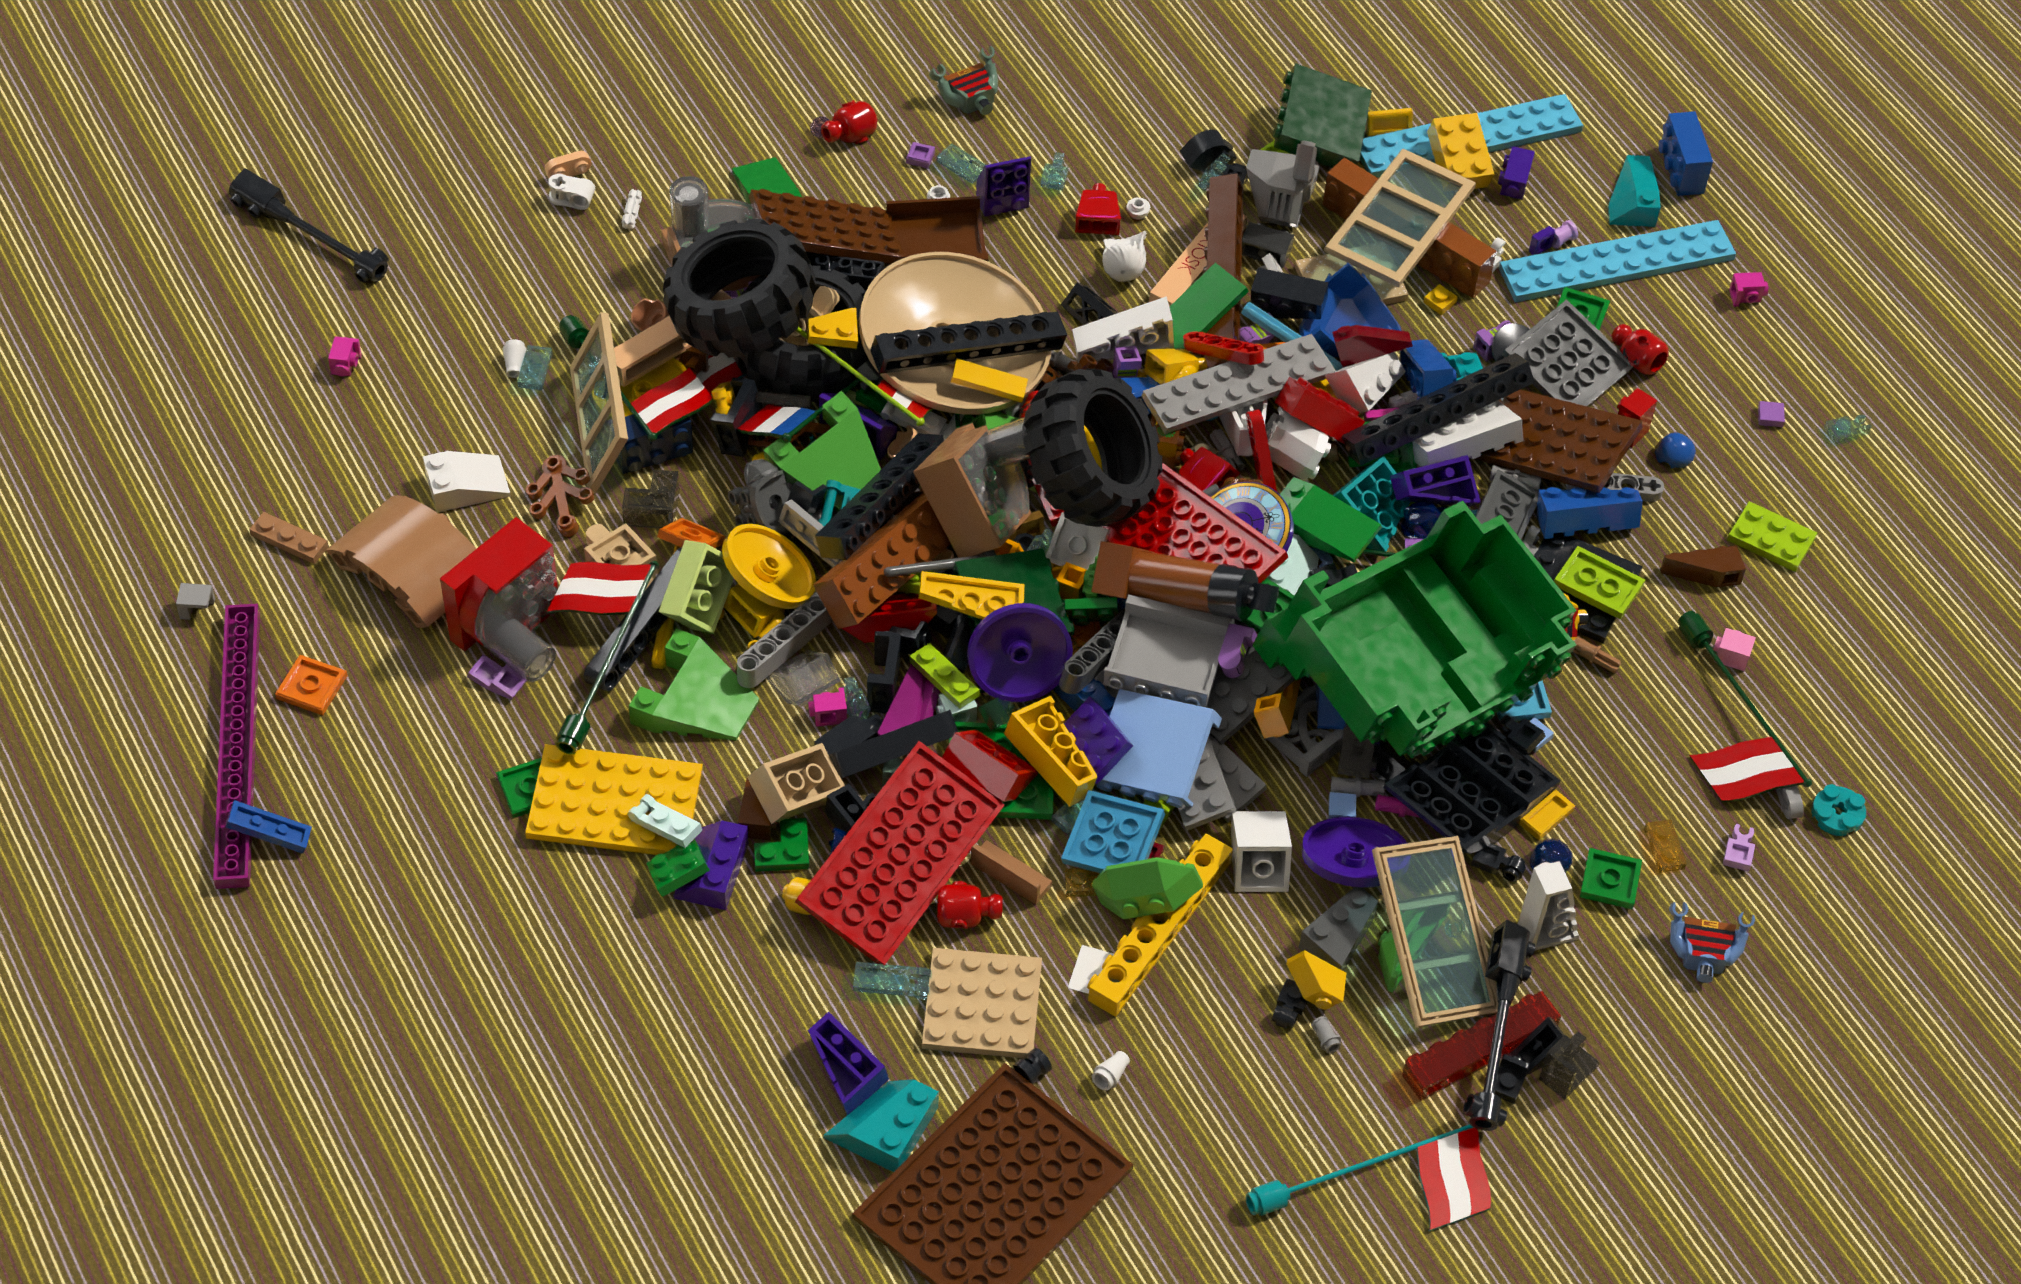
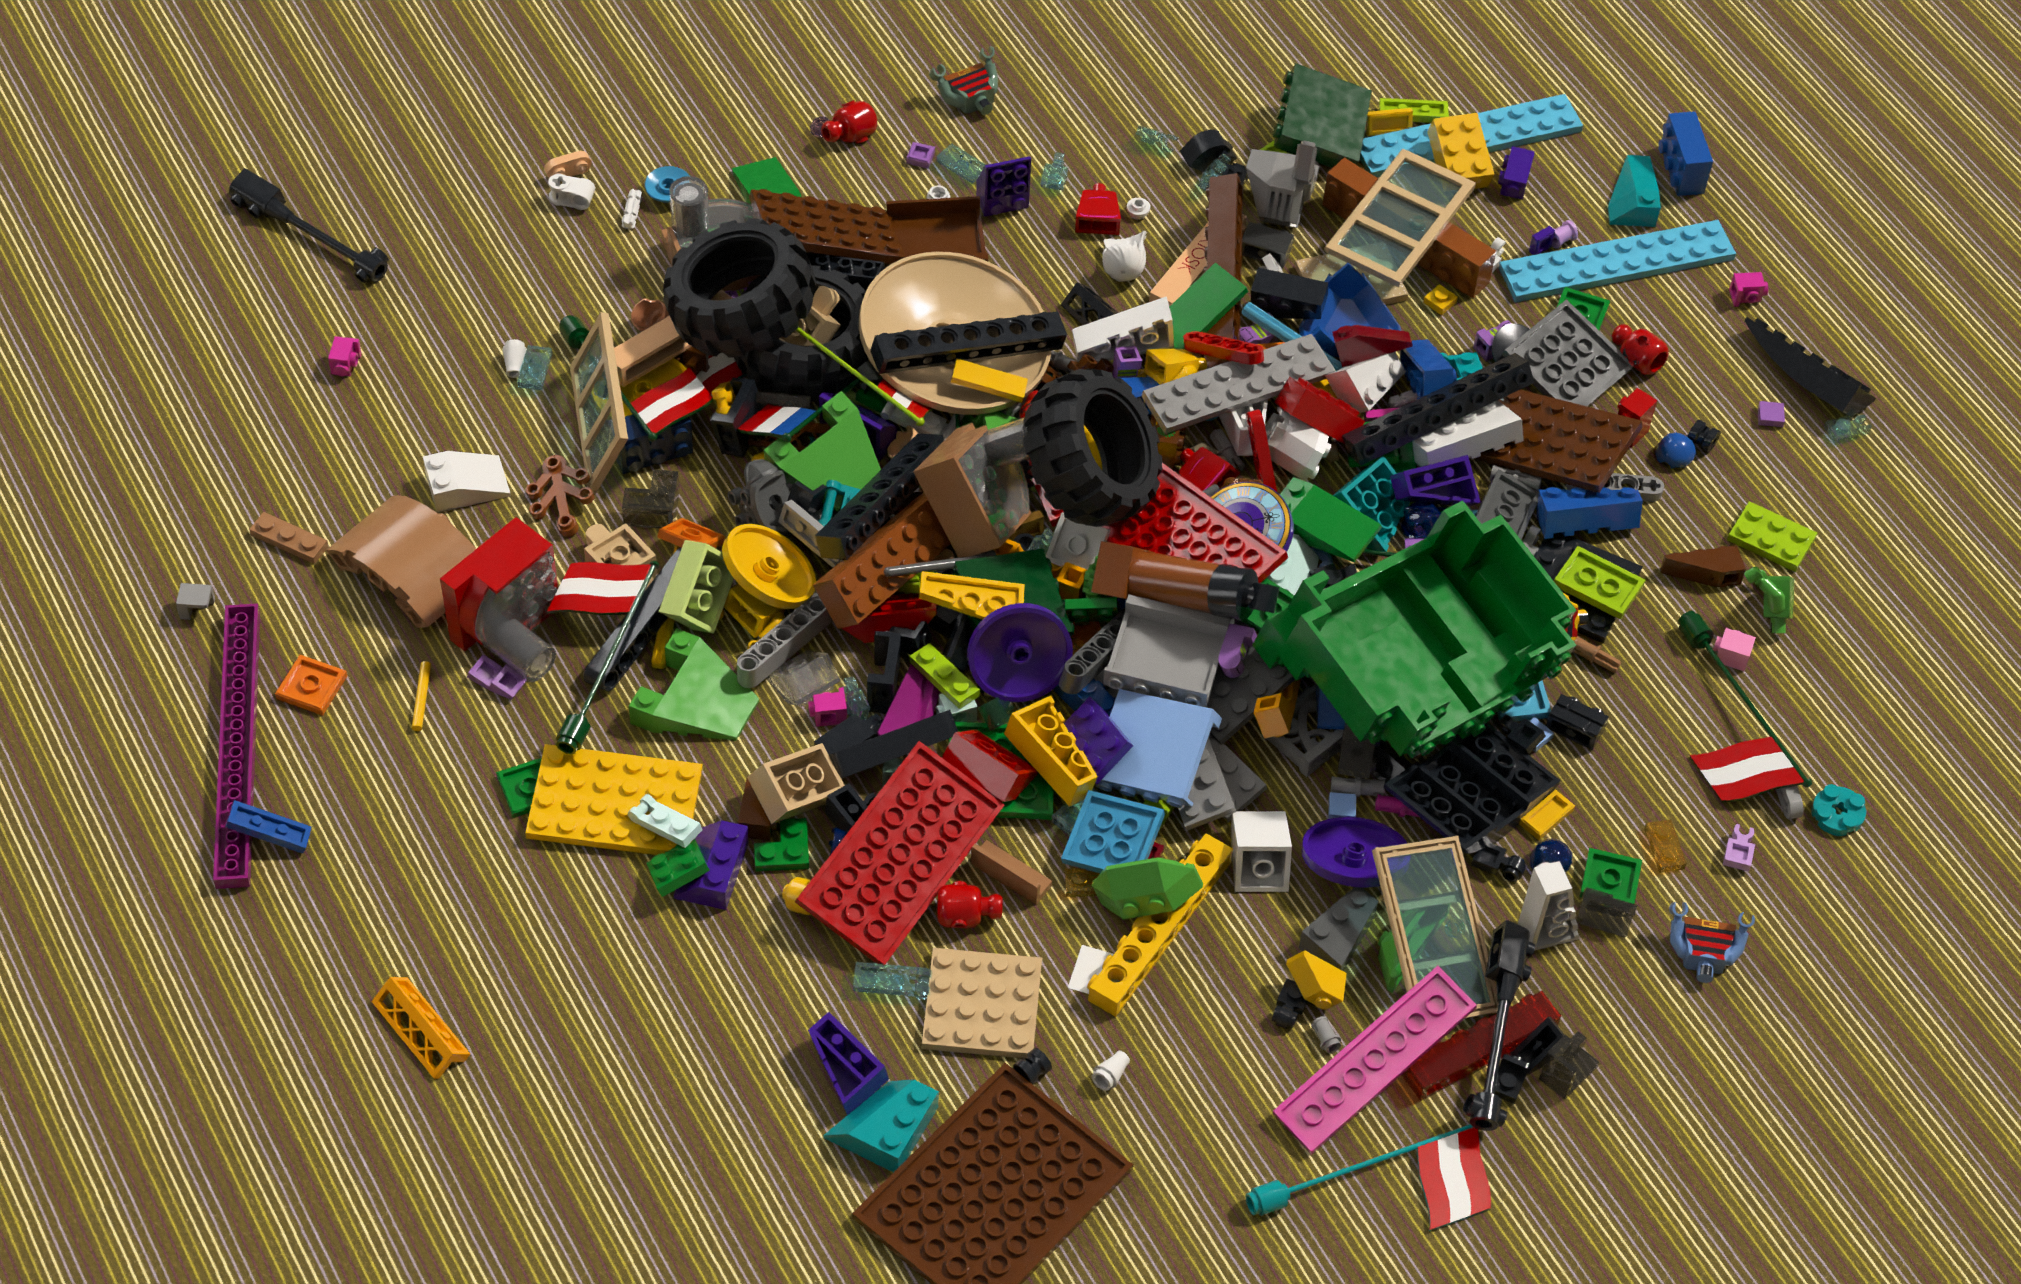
yellow wing [807,308,858,348] -> none
none -> light orange fence [371,977,470,1079]
none -> yellow bar [412,661,431,731]
none -> dark azure dish [645,166,692,203]
none -> clear light blue plate [1136,125,1178,152]
none -> dark pink plate [1273,966,1477,1155]
none -> lime plate [1379,98,1449,123]
none -> black brick [1546,694,1609,750]
none -> clear smoke panel [1575,887,1637,938]
none -> black wheel [1687,419,1721,452]
none -> black wedge [1744,317,1876,417]
none -> bright green torso [1744,567,1794,634]

